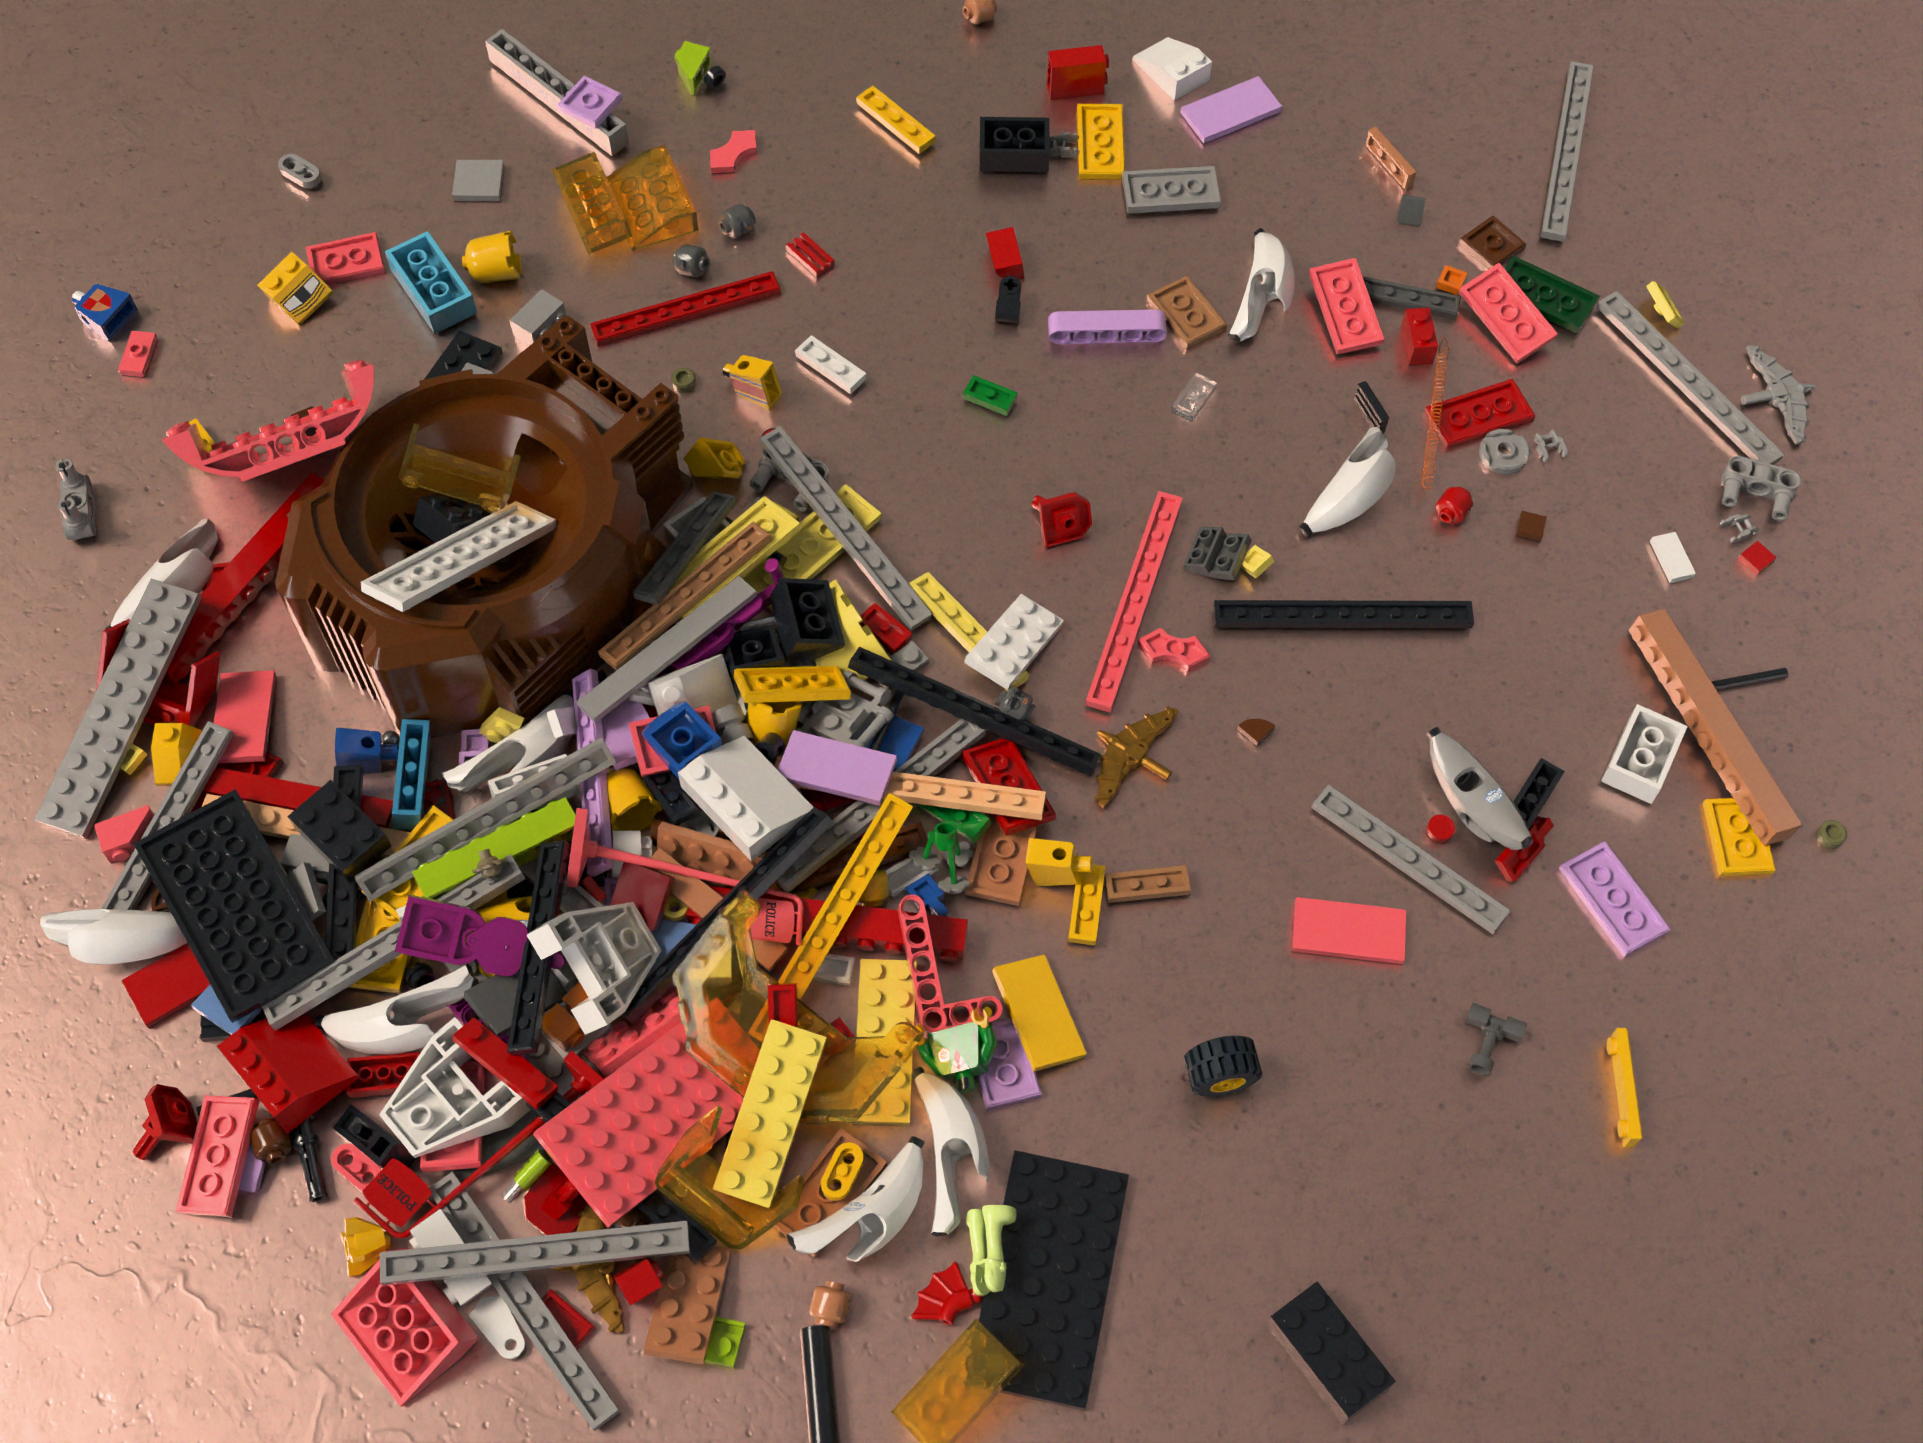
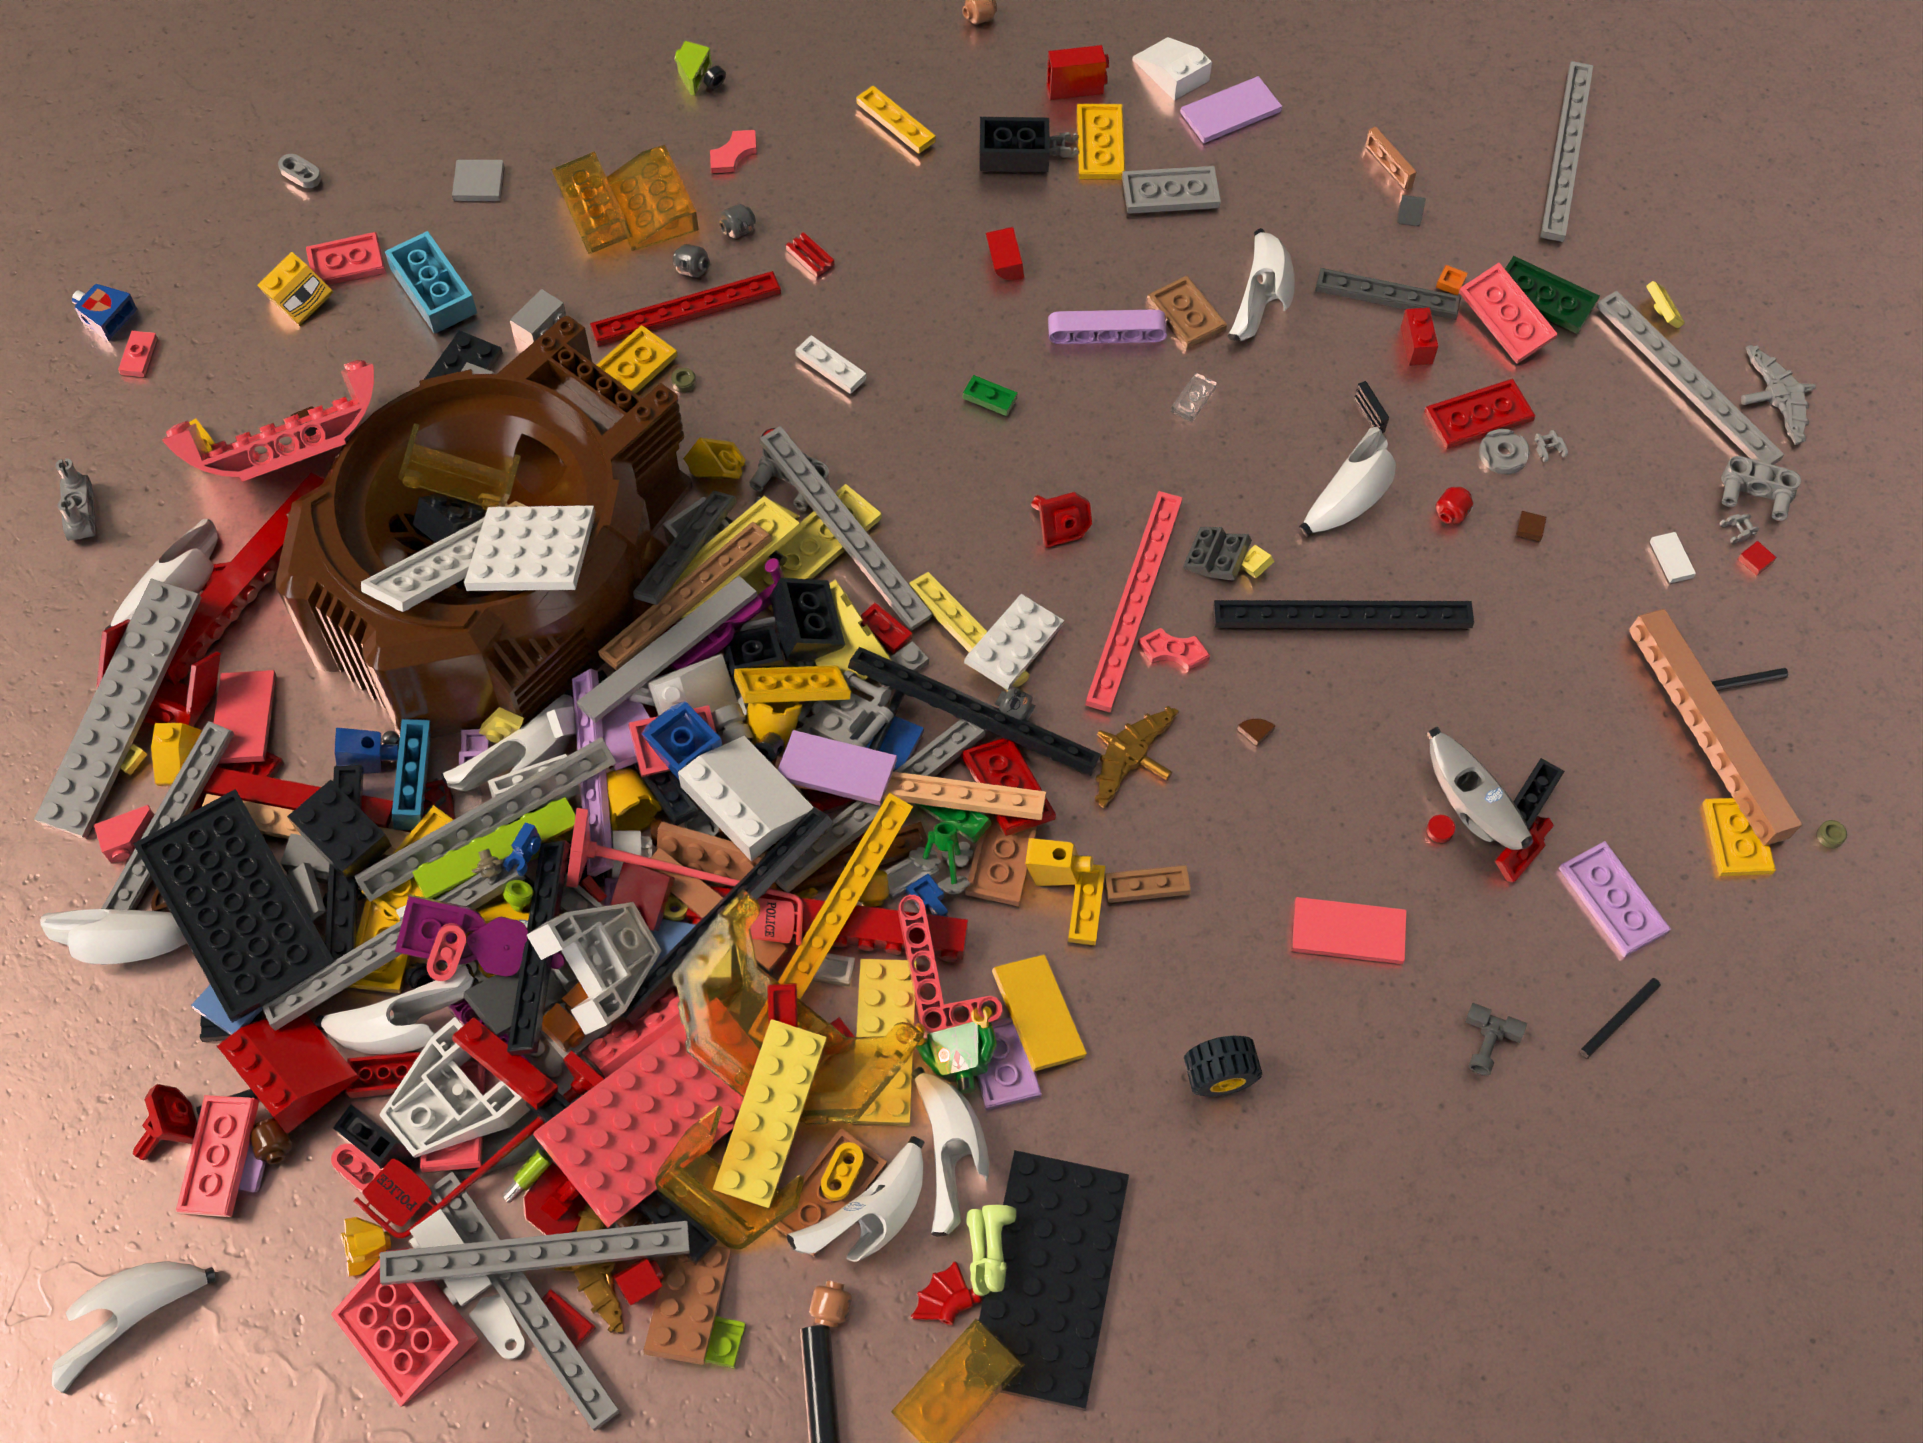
red tile [121,943,210,1028] -> none
black pin [292,1114,328,1202] -> none
yellow cylinder [462,231,522,283] -> none
light grey brick [485,29,629,156] -> none
lavender tile [557,75,623,129] -> none
yellow torso [723,355,782,410] -> none
black piece [995,276,1021,323] -> none
black brick [1266,1281,1396,1425] -> none
coral plate [1309,258,1384,355] -> none
light grey plate [1312,784,1510,934] -> none
orange piece [1422,338,1450,489] -> none
reddish brown tile [1458,216,1526,269] -> none
white brick [1601,704,1688,804] -> none
yellow plate [1607,1028,1643,1147] -> none
none -> white piece [51,1261,216,1395]
none -> coral plate [427,923,466,981]
none -> white plate [464,505,596,591]
none -> lime tile [503,880,533,912]
none -> blue plate [504,822,541,876]
none -> yellow plate [596,325,678,394]
none -> black bar [1580,978,1661,1058]

